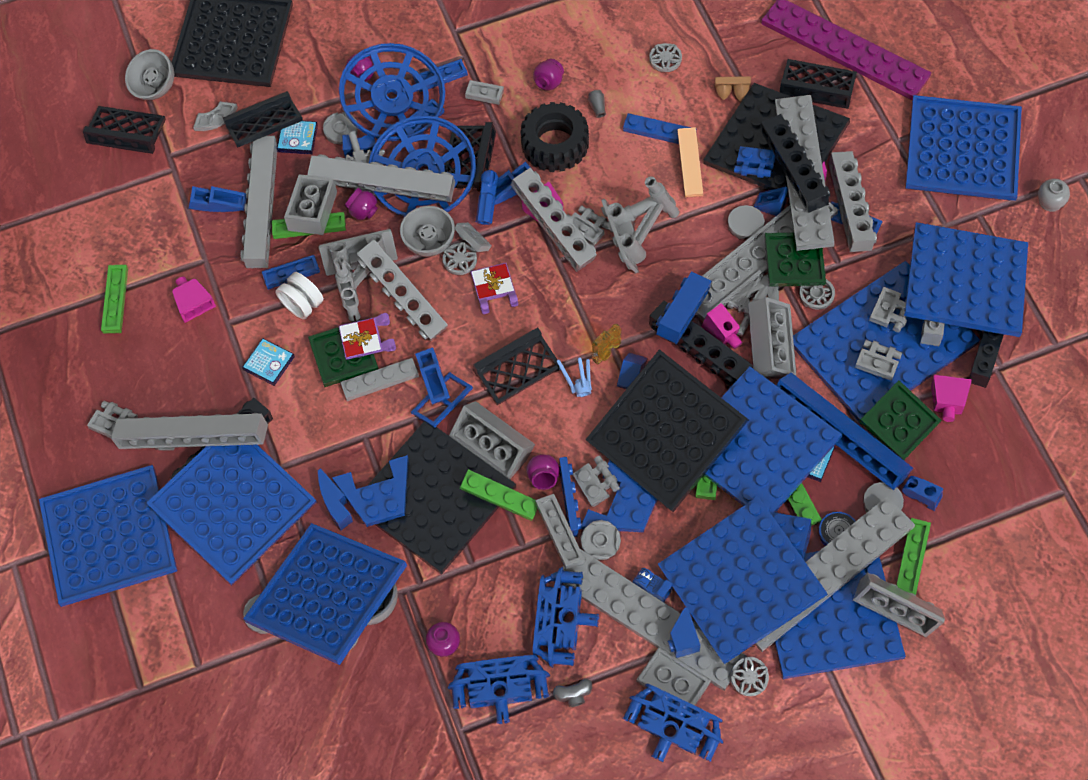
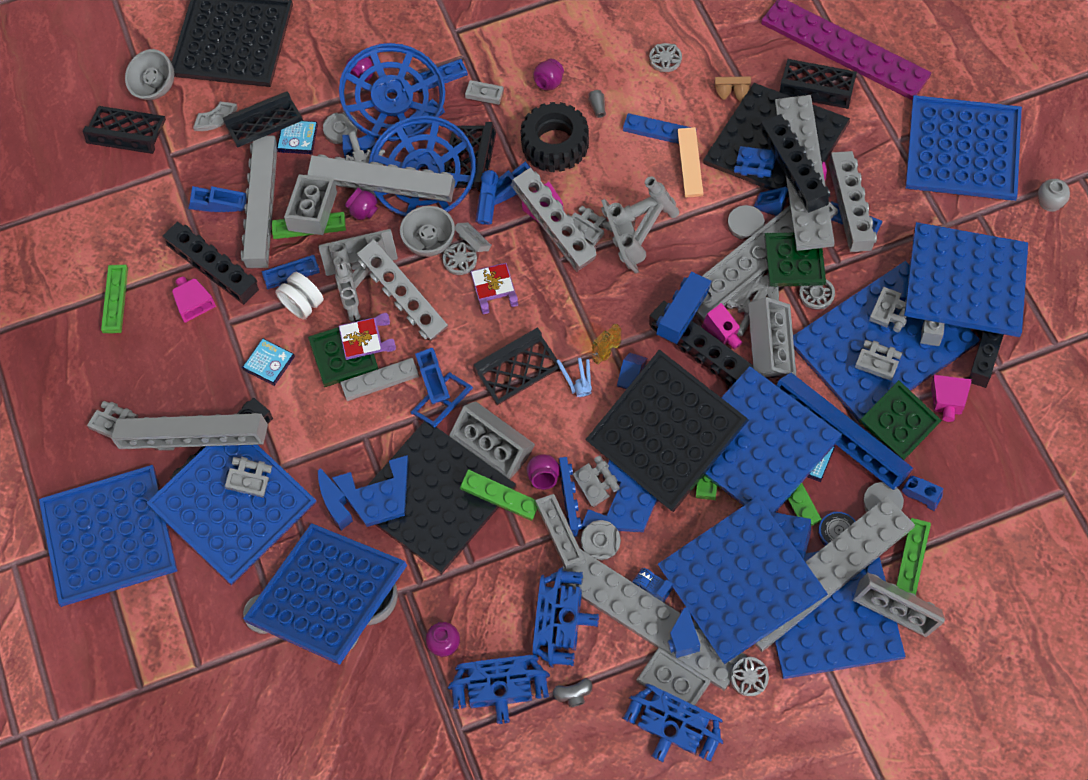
none -> black brick [162,221,259,305]
none -> light grey plate [225,457,272,498]

